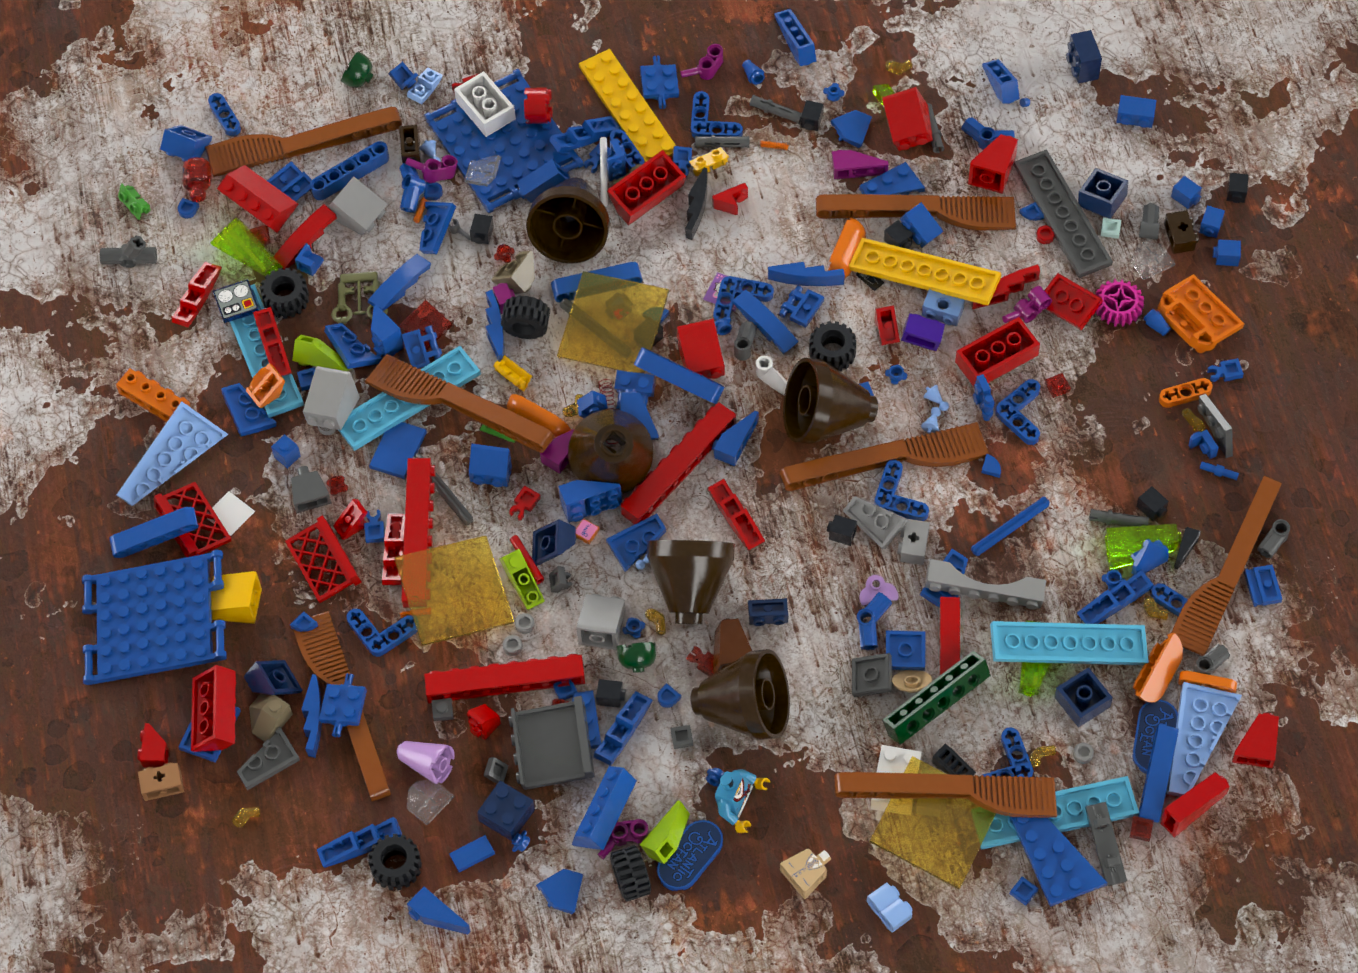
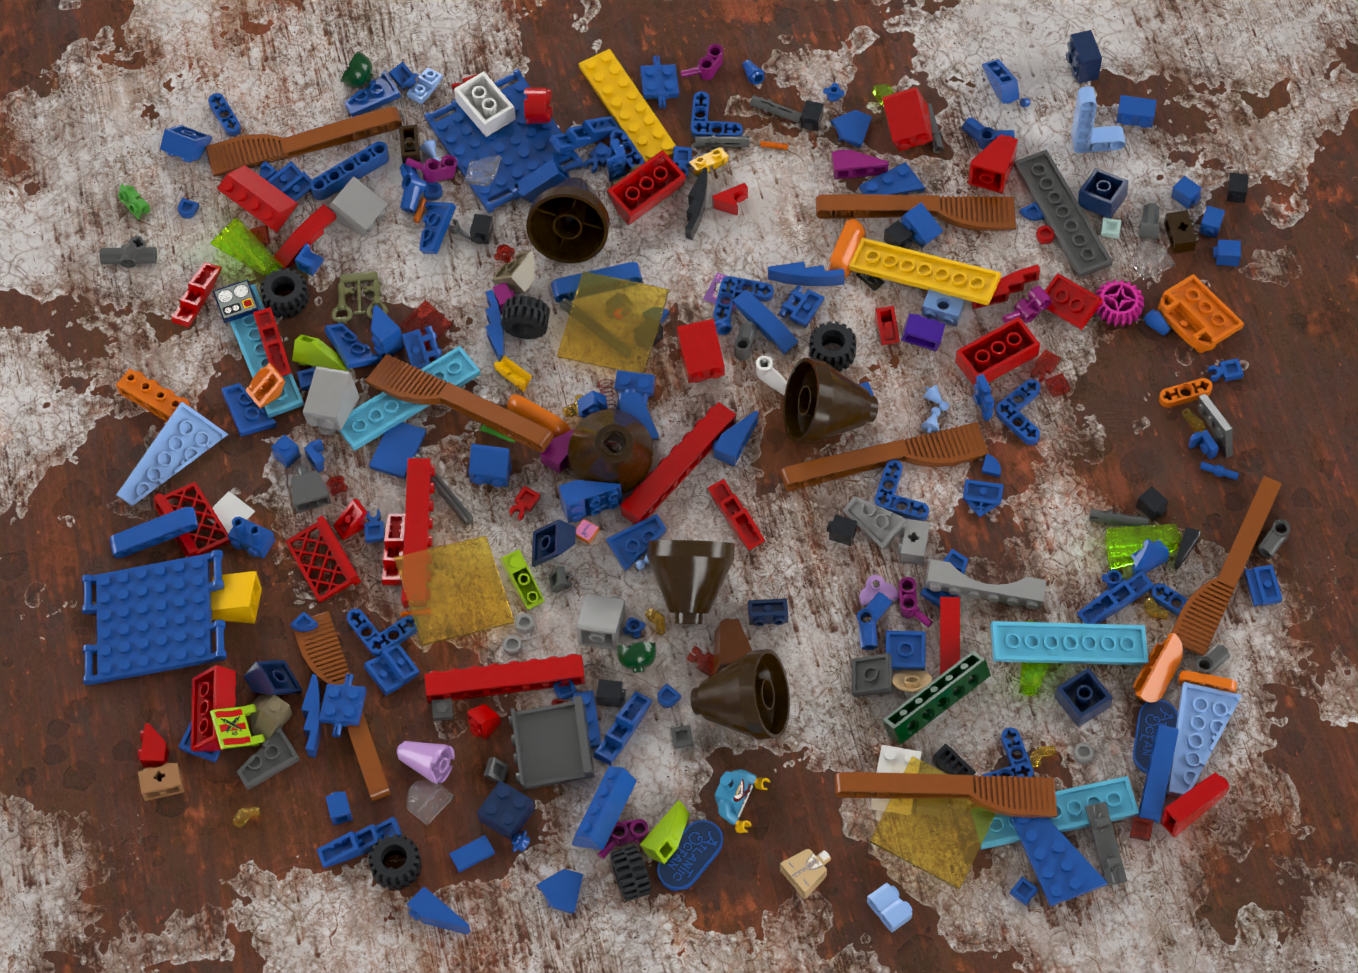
clear red piece [182,157,212,202] -> none
blue slope [368,254,431,311] -> none
red piece [510,535,544,584] -> none
white bar [600,137,608,207] -> none
blue beam [634,347,725,404] -> none
blue plate [706,768,724,787] -> none
blue slope [774,9,817,66] -> none
clear yellow arm [885,59,913,75] -> none
blue plate [885,365,908,385] -> none
blue axle [971,497,1050,556] -> none
red slope [1232,713,1279,768] -> none
none -> lime flag [210,704,265,749]
none -> blue brick [228,517,275,559]
none -> blue tile [260,161,277,181]
none -> blue bracket [304,439,325,473]
none -> blue brick [325,791,353,826]
none -> blue wing [344,70,401,117]
none -> blue slope [364,643,420,696]
none -> magenta beam [898,577,933,628]
none -> blue slope [963,479,1004,518]
none -> clear red plate [1030,349,1061,383]
none -> light blue beam [1071,86,1126,153]

